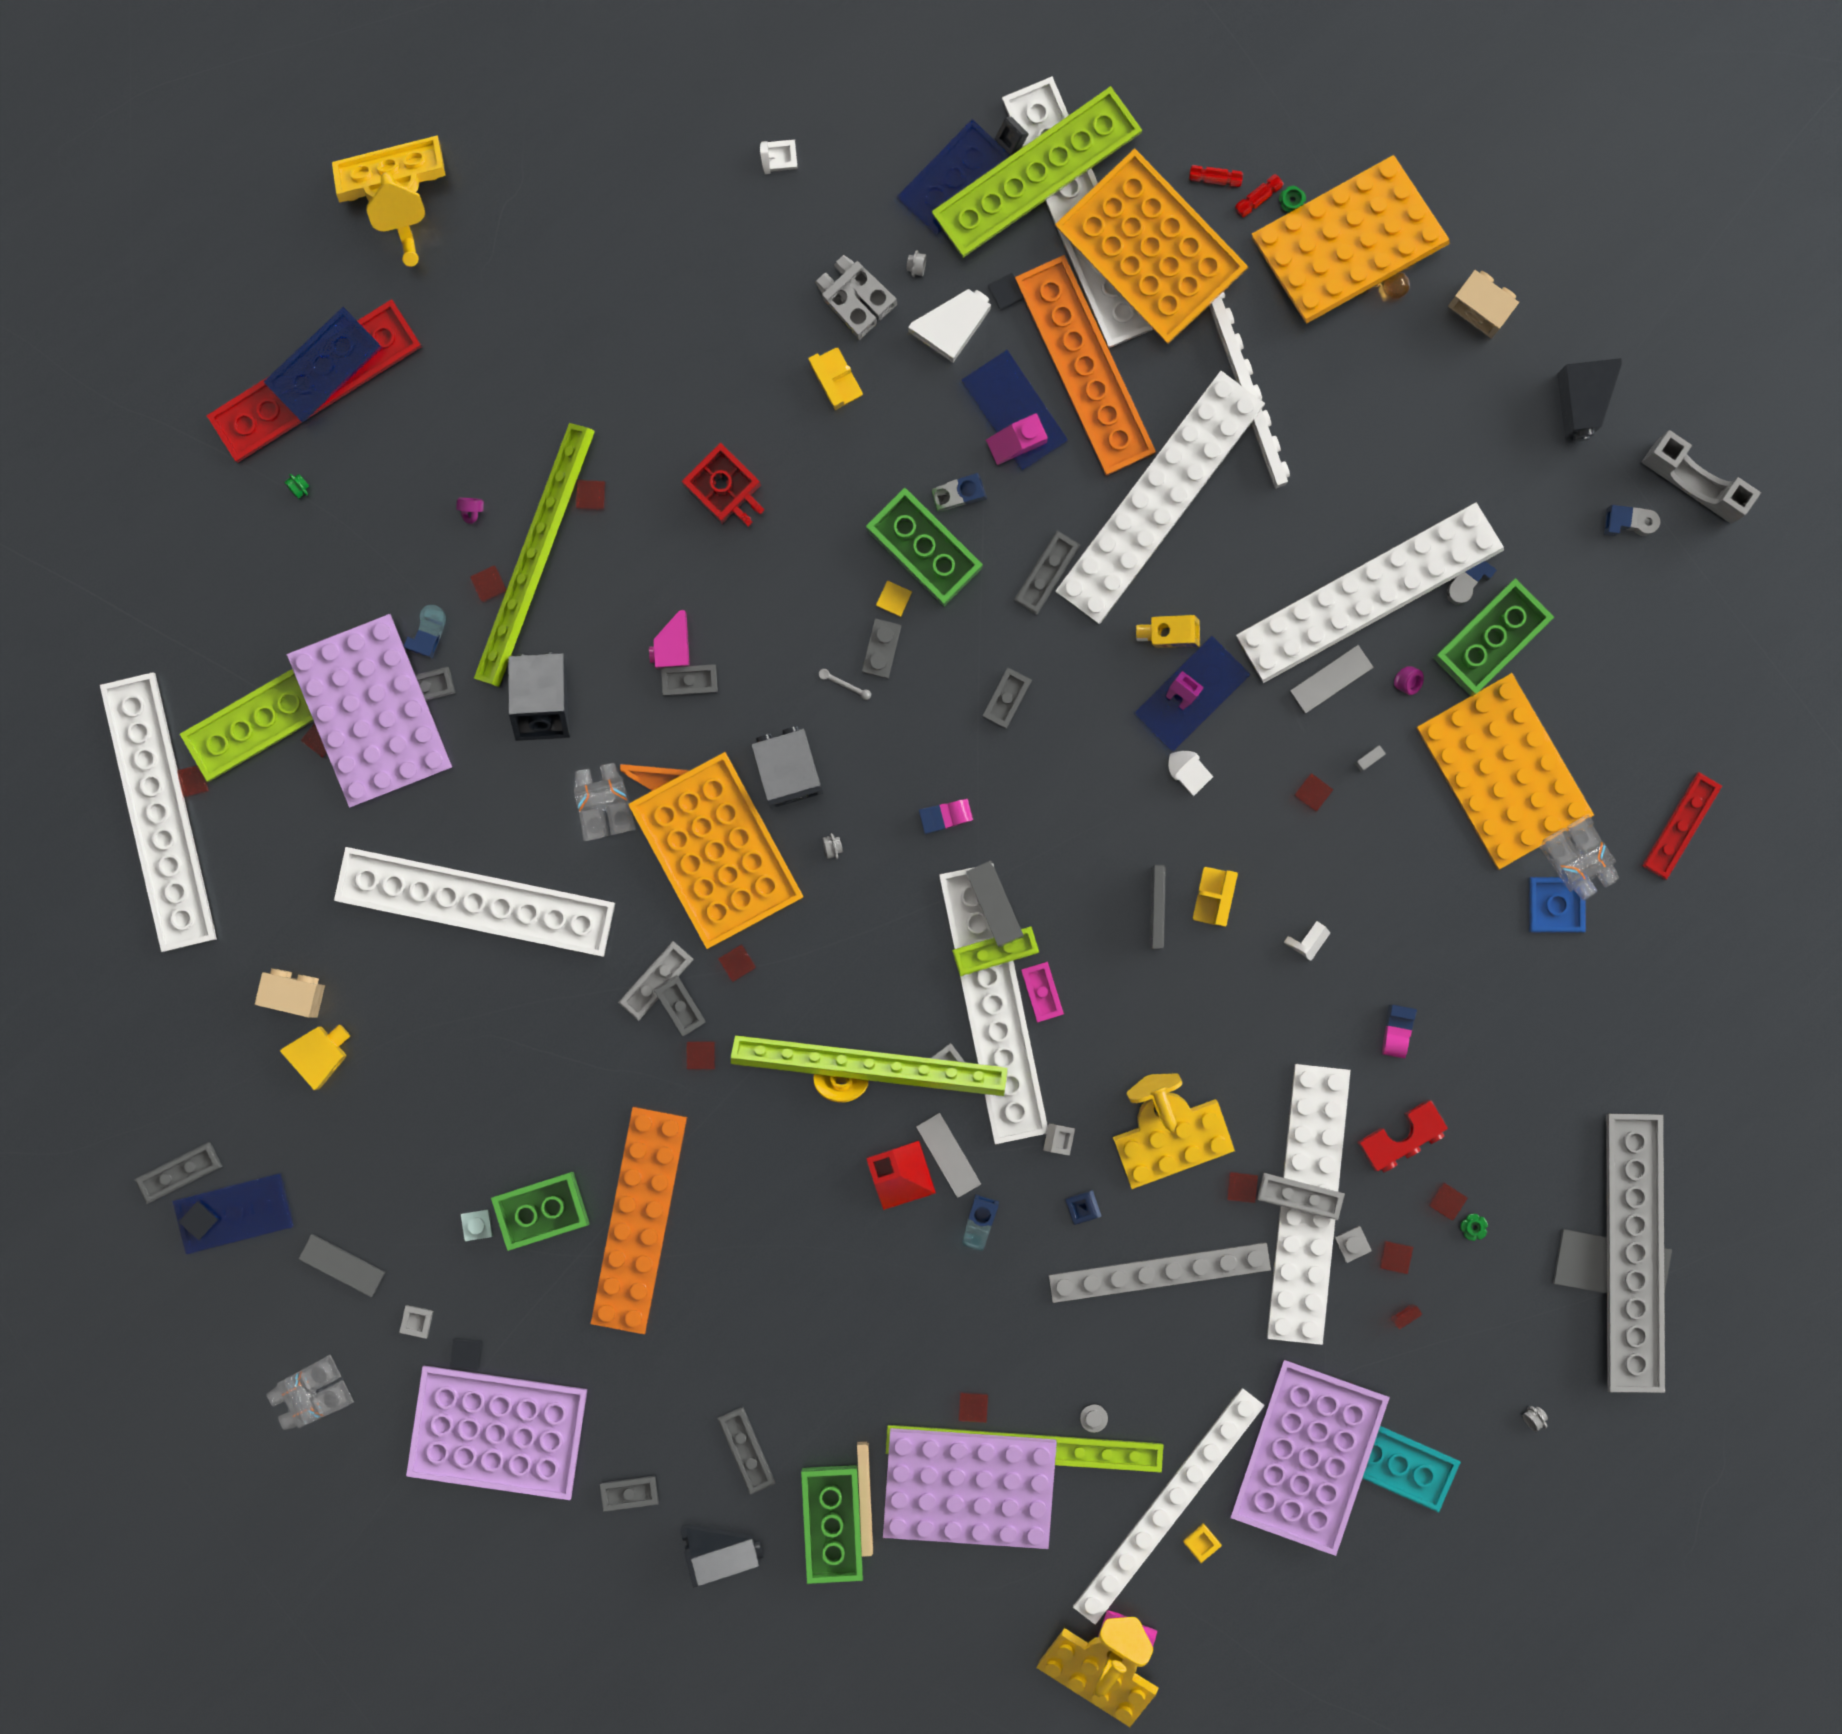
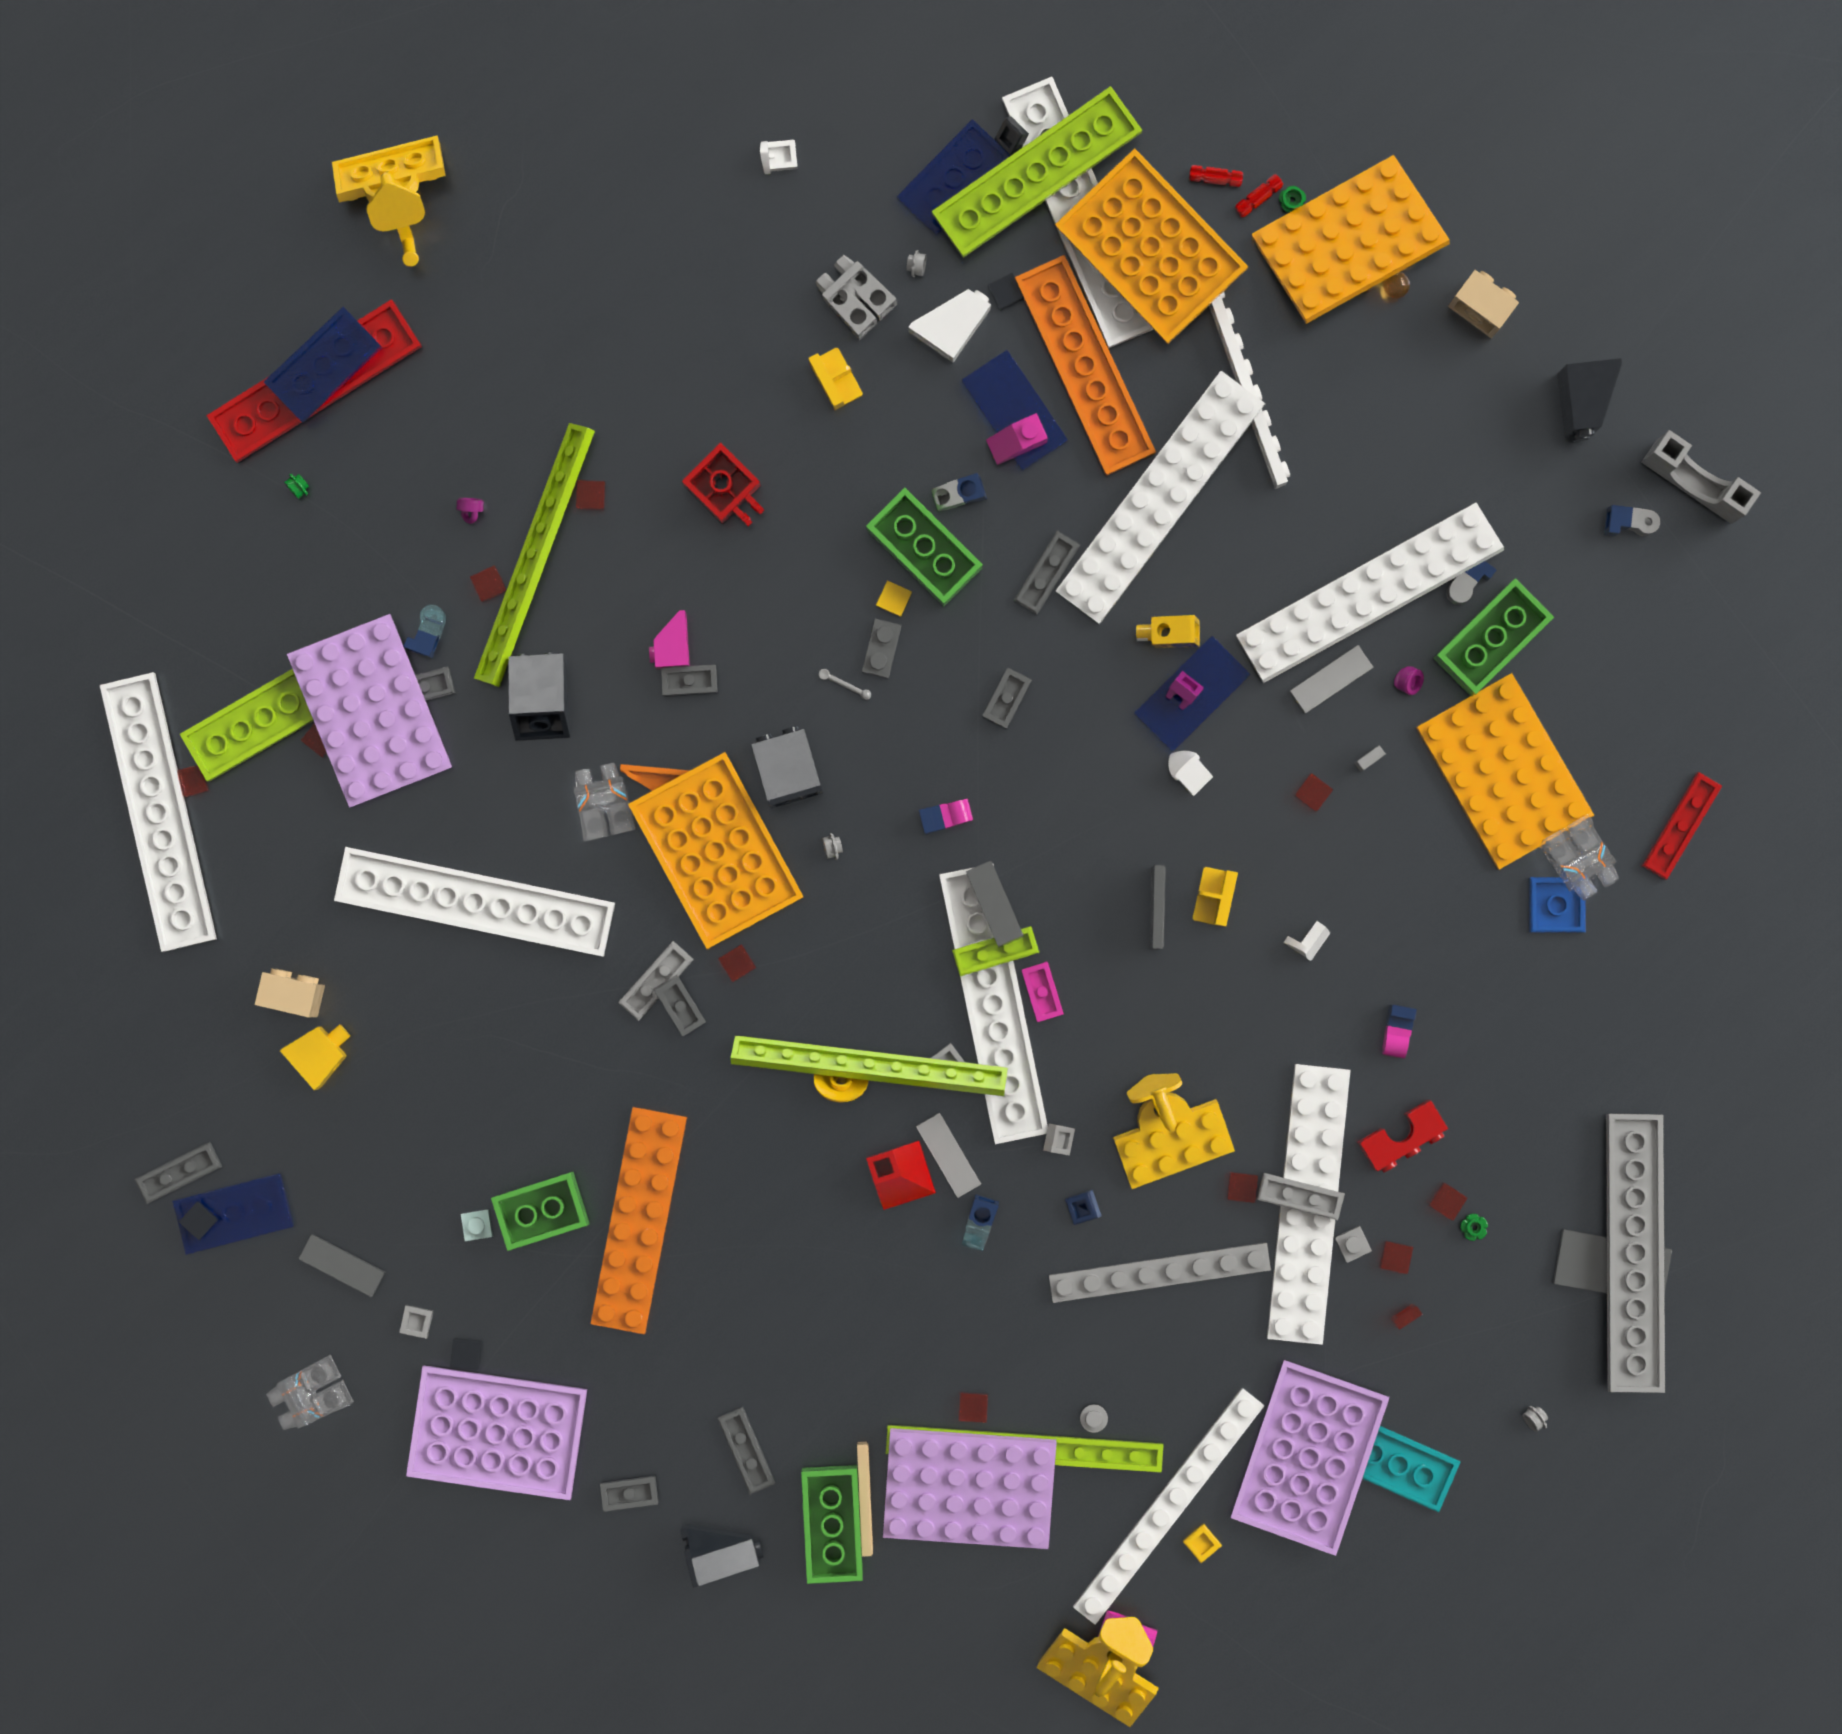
clear red tile [687,1042,715,1069] -> none

